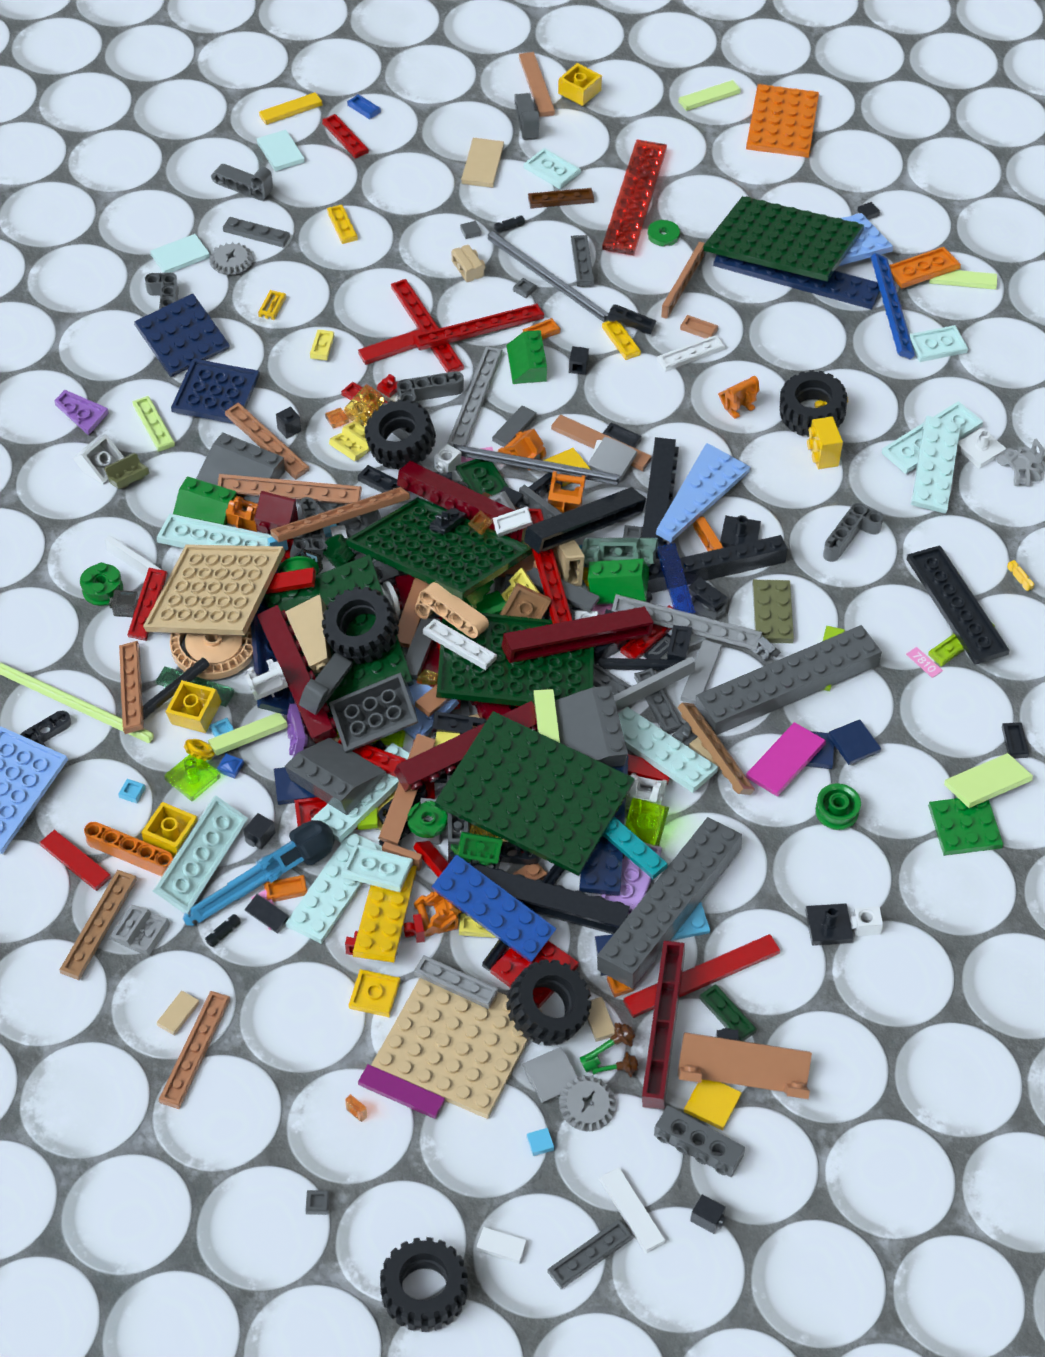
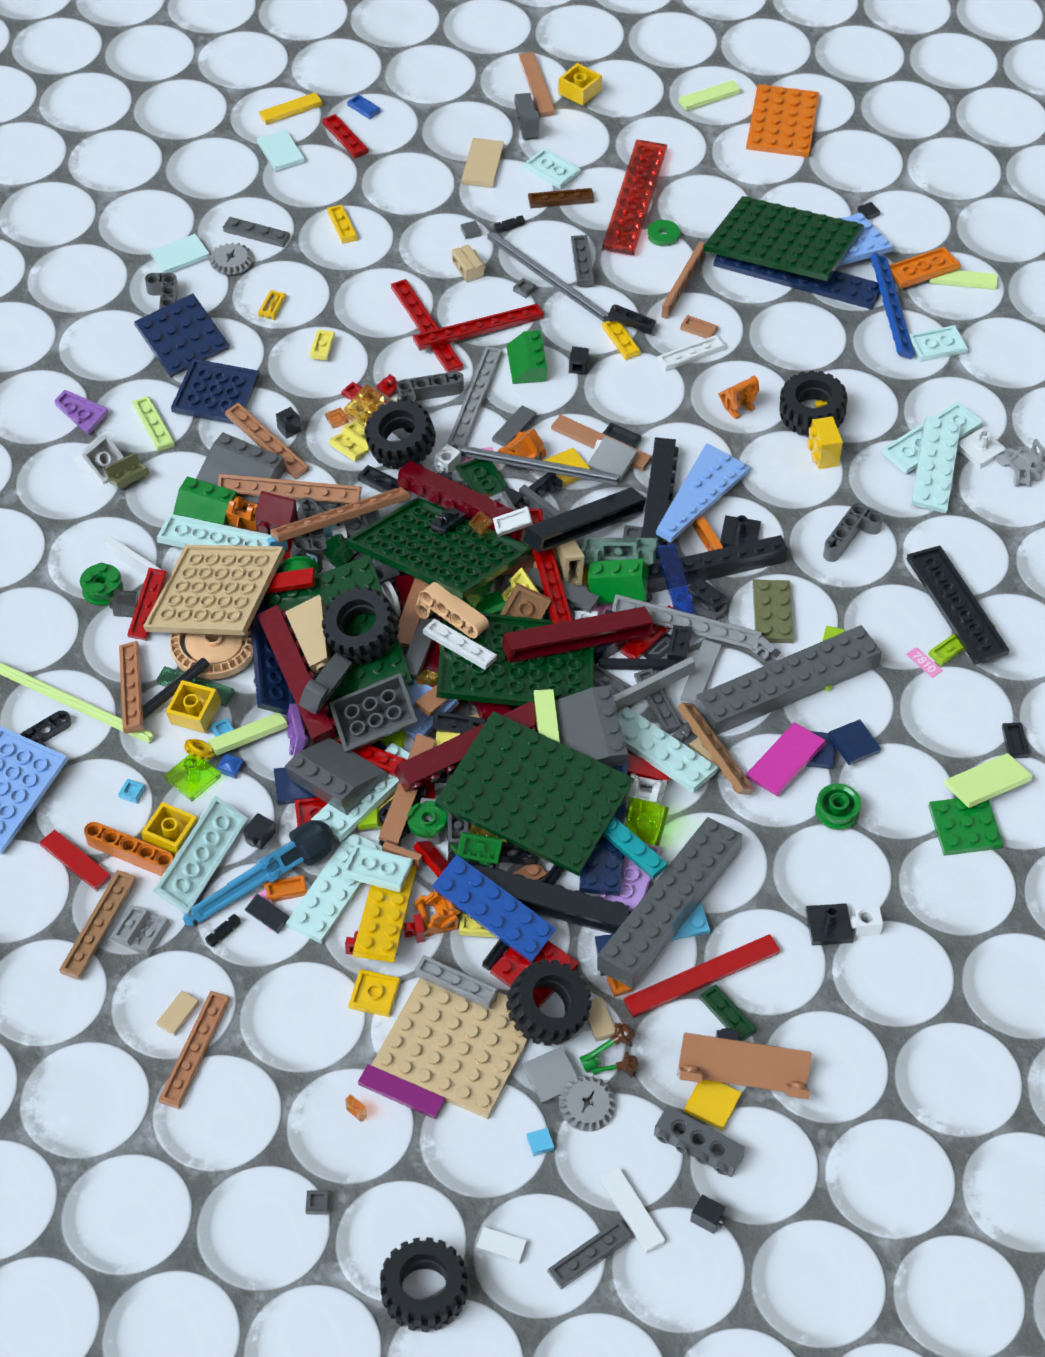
dark grey beam [211,163,273,201] -> none
white piece [245,659,288,701] -> none
red tile [358,329,423,365] -> none
orange tile [523,318,561,340] -> none
orange piece [548,471,586,513] -> none
dark red brick [642,941,685,1110] -> none
yellow axle [1007,560,1035,591] -> none

